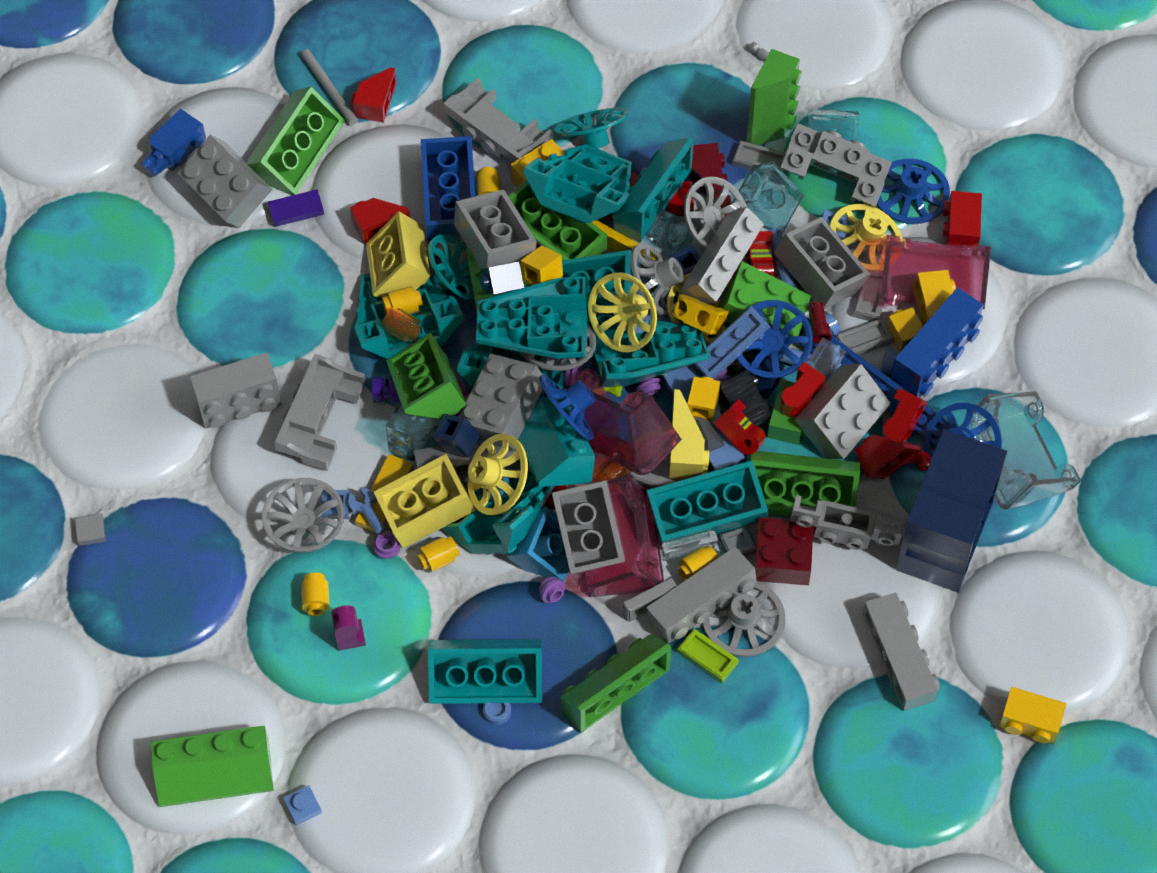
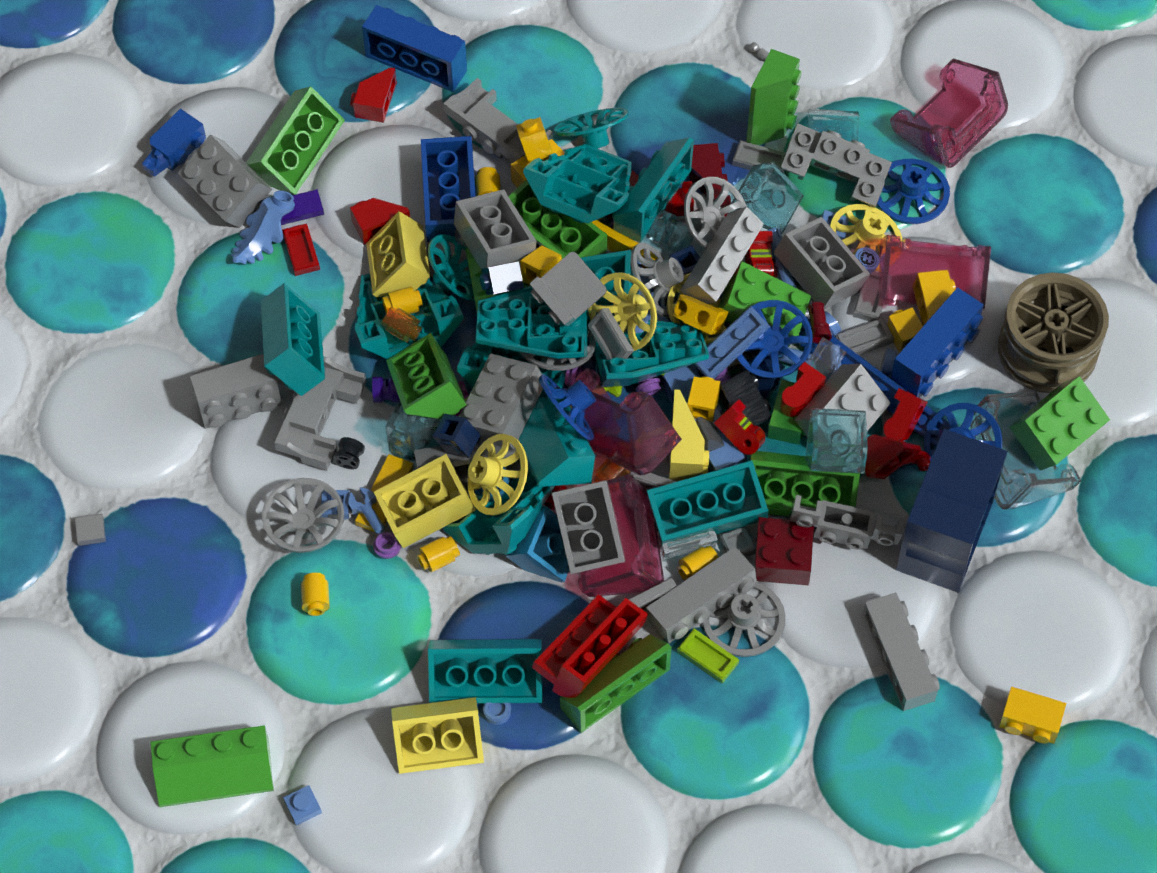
light grey bar [301,49,358,126] -> none
magenta leg [331,605,366,651] -> none
medium lavender plate [539,577,566,603] -> none
red brick [942,191,982,251] -> none
none -> medium blue plant [231,191,295,264]
none -> teal brick [261,283,325,396]
none -> red tile [282,223,320,276]
none -> black wheel [333,437,365,470]
none -> blue brick [362,5,467,92]
none -> light yellow slope [391,697,484,774]
none -> yellow slope [516,117,553,163]
none -> light grey bracket [530,252,607,326]
none -> red brick [532,594,648,698]
none -> light grey tile [587,308,634,360]
none -> clear light blue slope [805,408,868,473]
none -> medium blue tile [854,247,880,274]
none -> clear pink windscreen [890,58,1008,168]
none -> dark tan wheel [998,272,1109,393]
none -> bright green brick [1009,376,1110,471]

